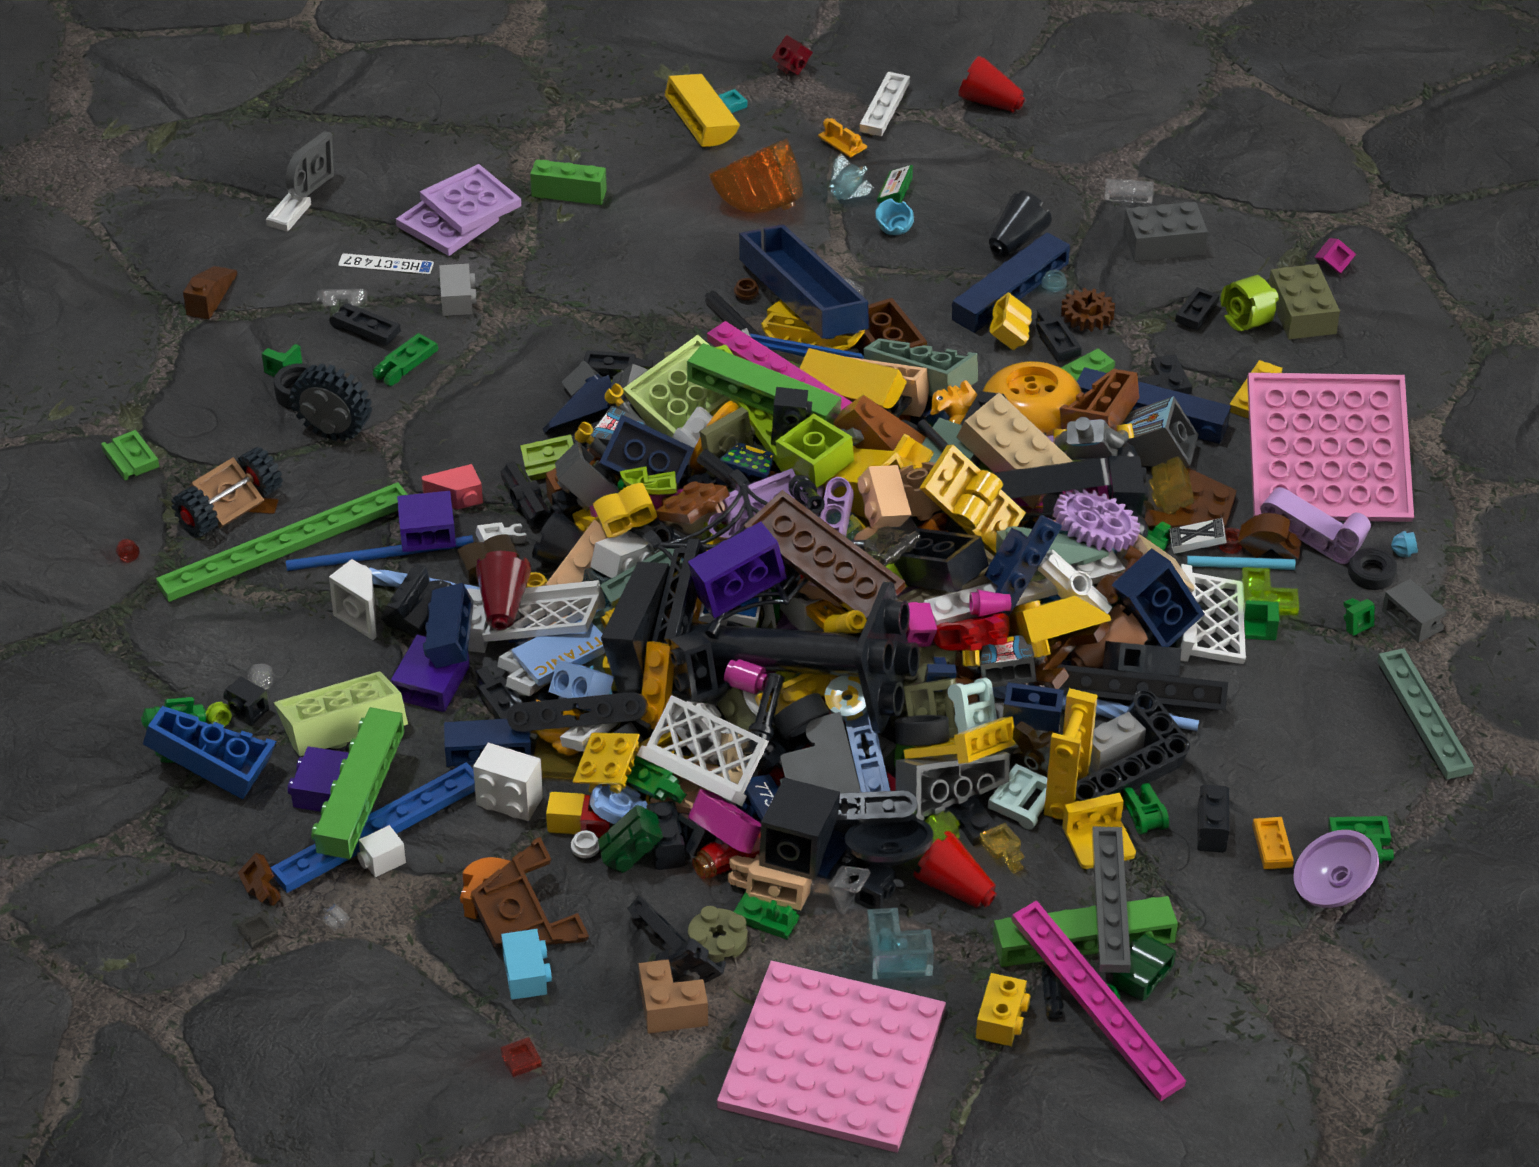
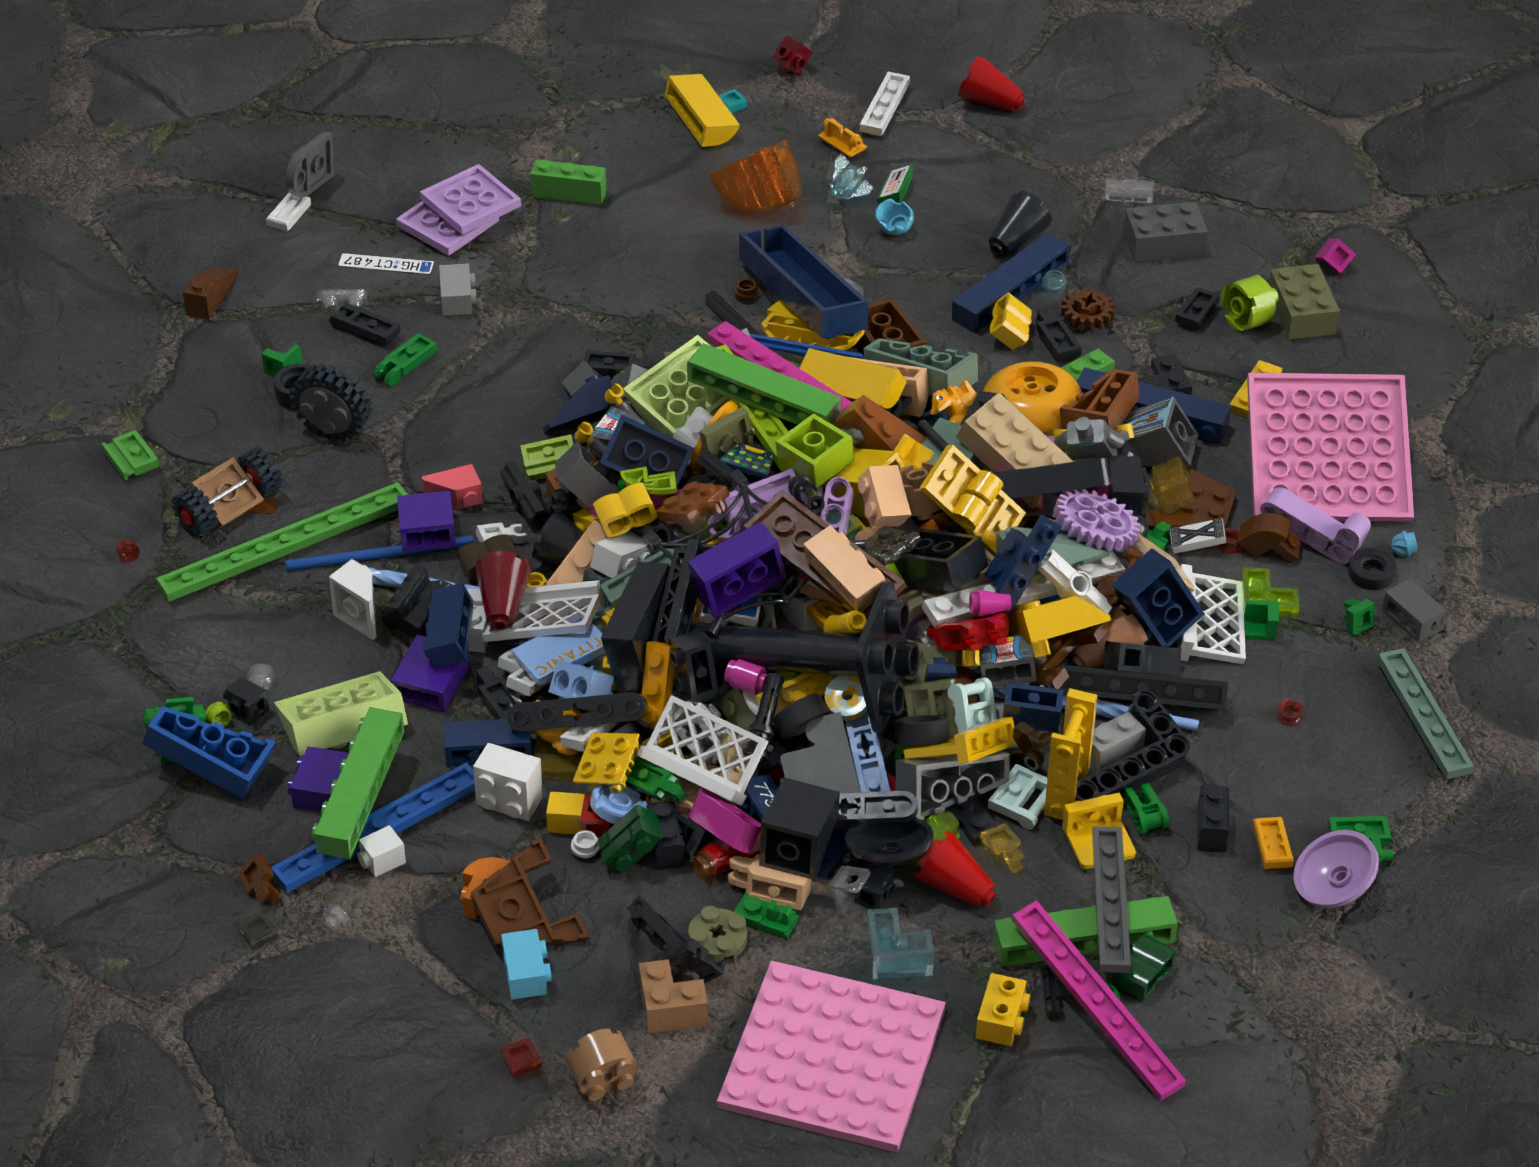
black brick [771,387,813,445] -> none
dark pink brick [906,602,937,647] -> none
medium azure bar [1187,556,1296,570] -> none
none -> medium nougat brick [565,1029,637,1101]
none -> light nougat brick [803,525,885,612]
none -> clear red bush [1277,699,1304,726]

